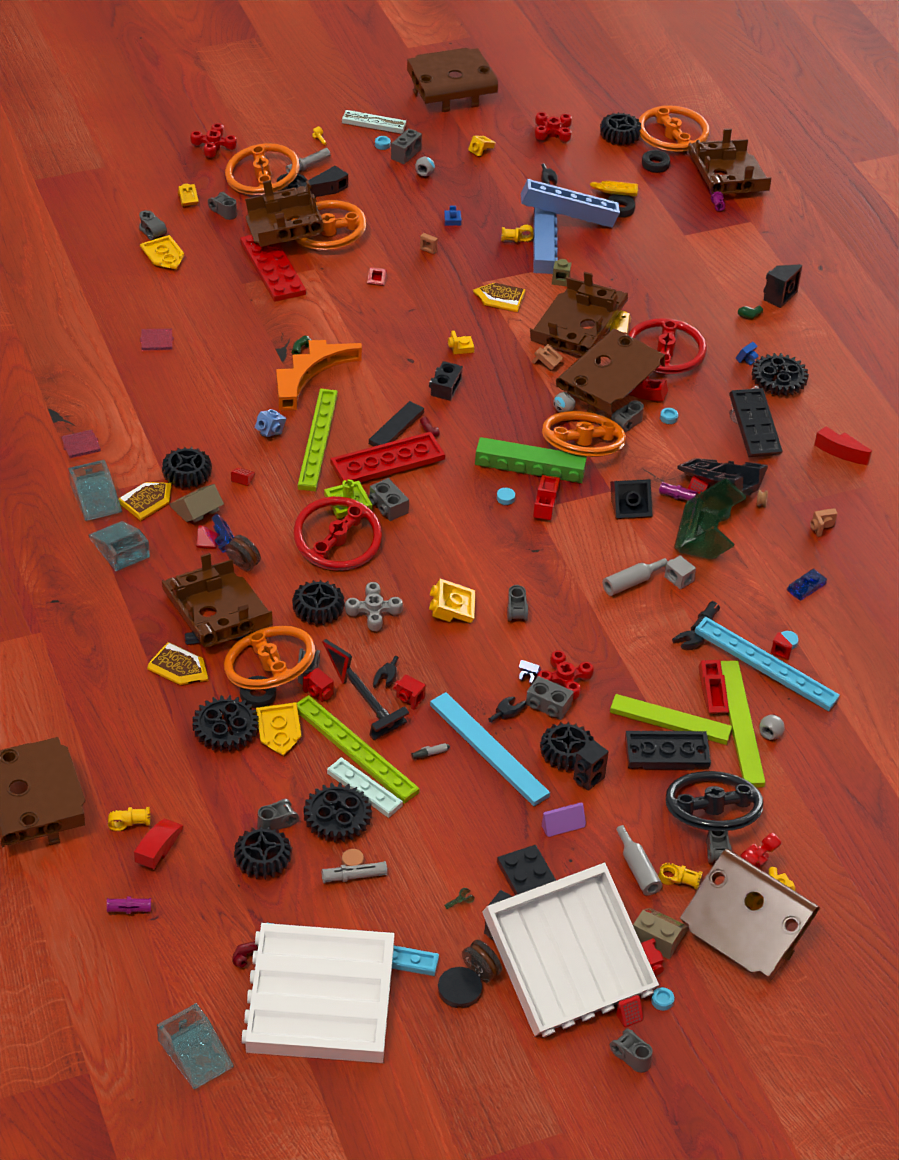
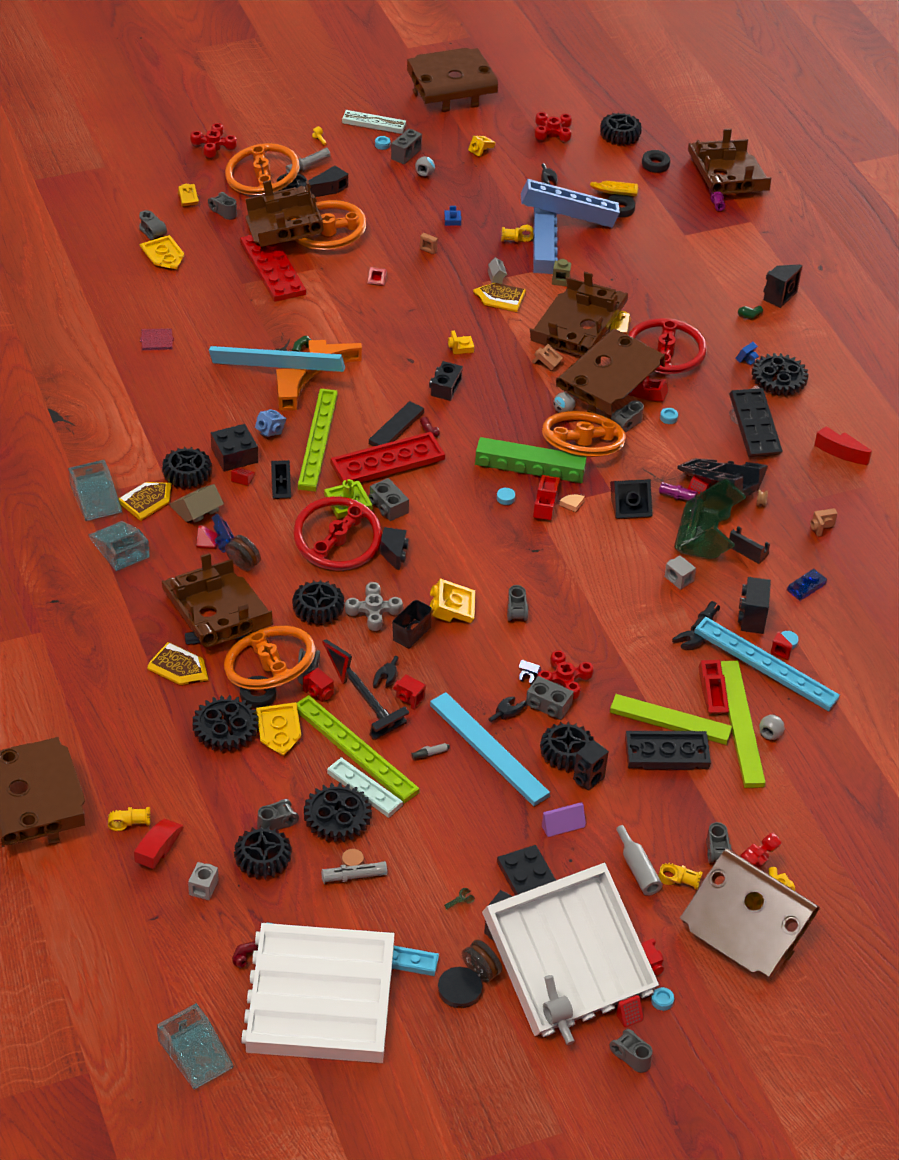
clear pink piece [61,430,101,458] -> none
magenta pin [107,896,151,914] -> none
light grey piece [602,558,668,596] -> none
dark tan slope [633,908,689,959] -> none
orange piece [639,106,709,152] -> none
black piece [665,771,764,831] -> none
none -> light grey brick [188,862,219,900]
none -> medium azure tile [209,346,345,372]
none -> black brick [211,424,258,472]
none -> black slope [271,460,291,498]
none -> black slope [381,527,409,570]
none -> black piece [392,600,432,649]
none -> light grey piece [488,257,507,284]
none -> light grey piece [543,975,575,1045]
none -> light nougat tile [560,495,585,512]
none -> black hinge [728,526,770,564]
none -> black brick [738,577,771,634]

